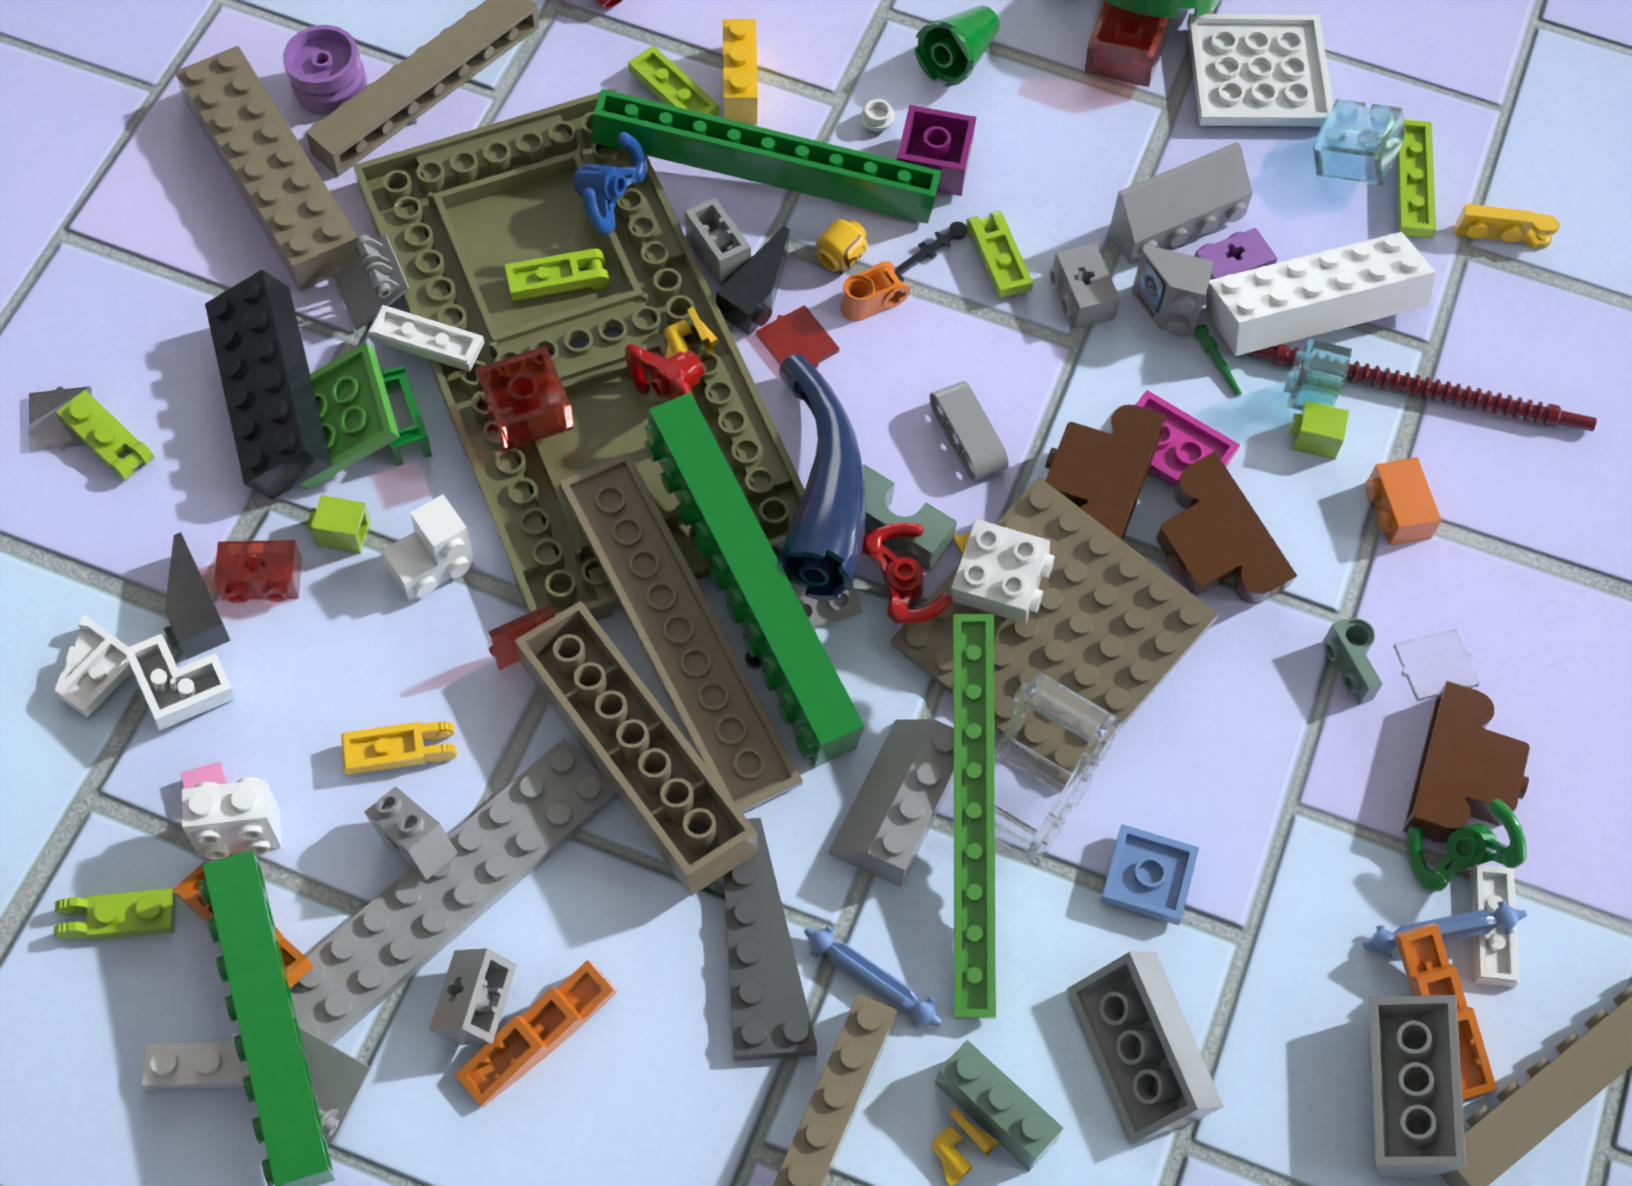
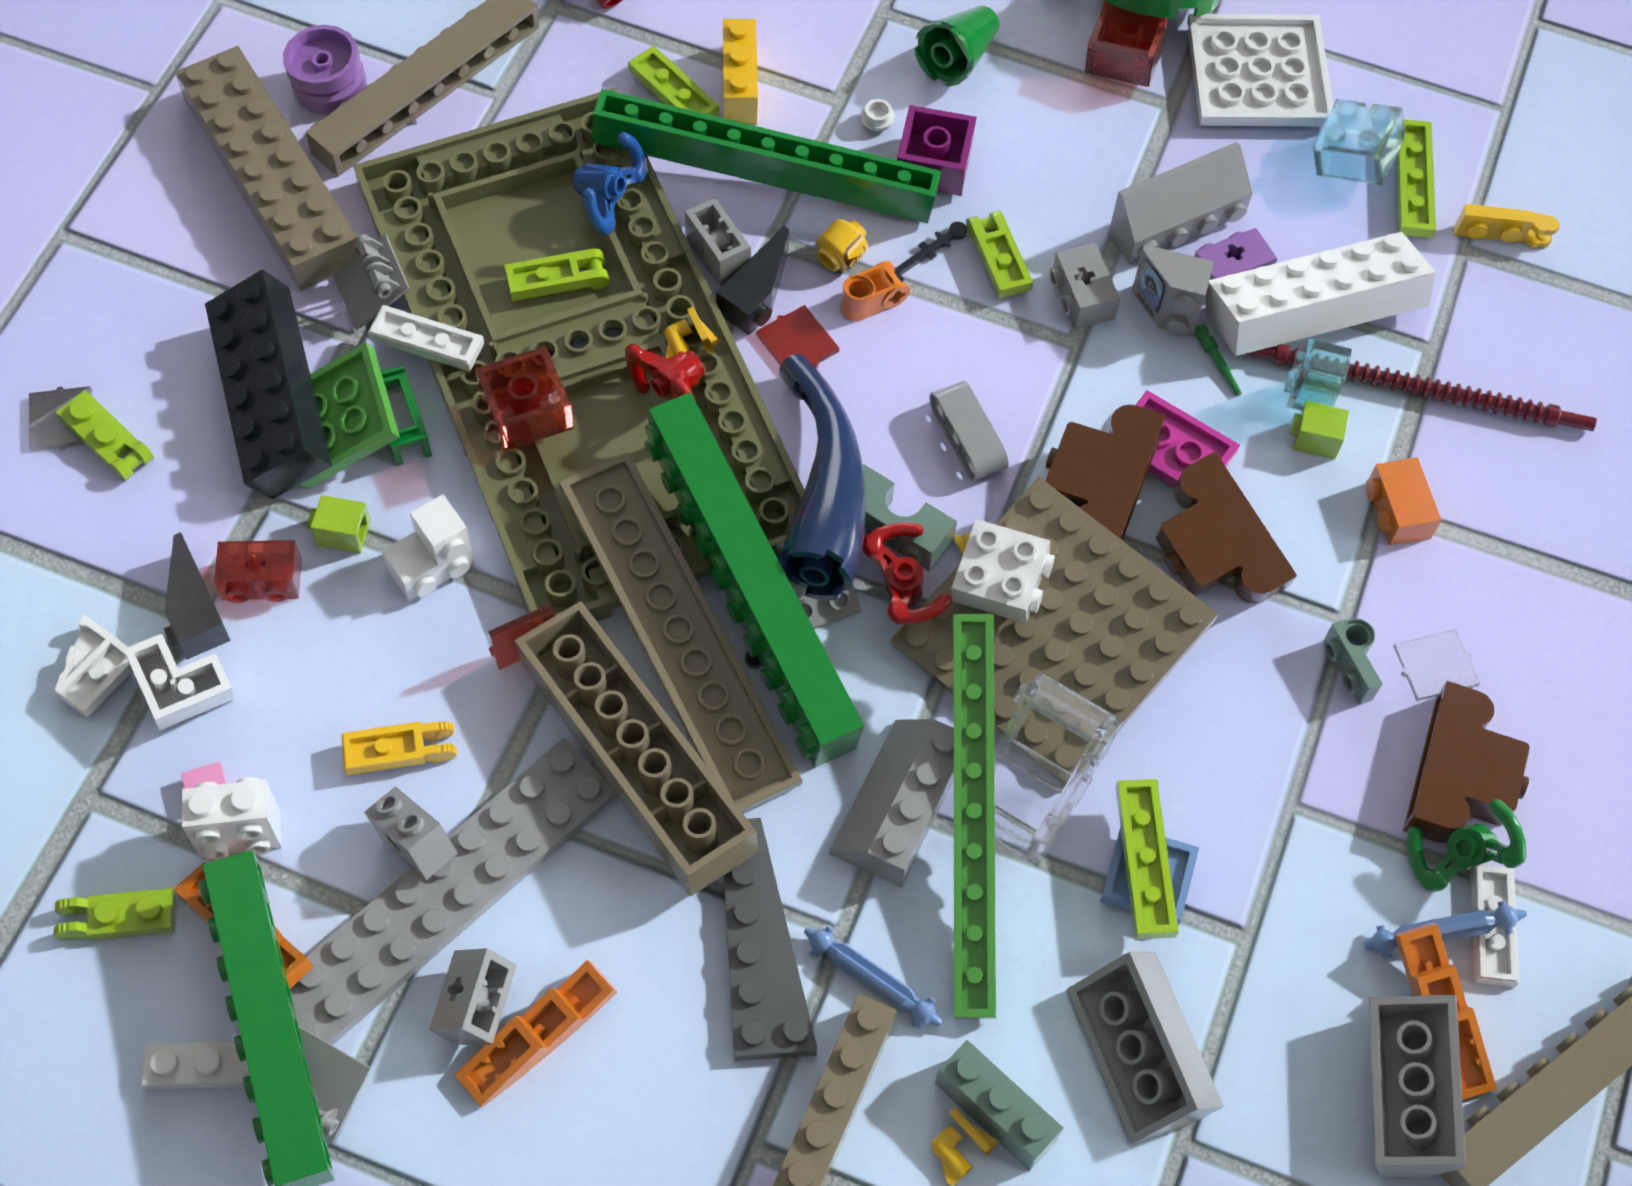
none -> lime plate [1115,779,1179,939]

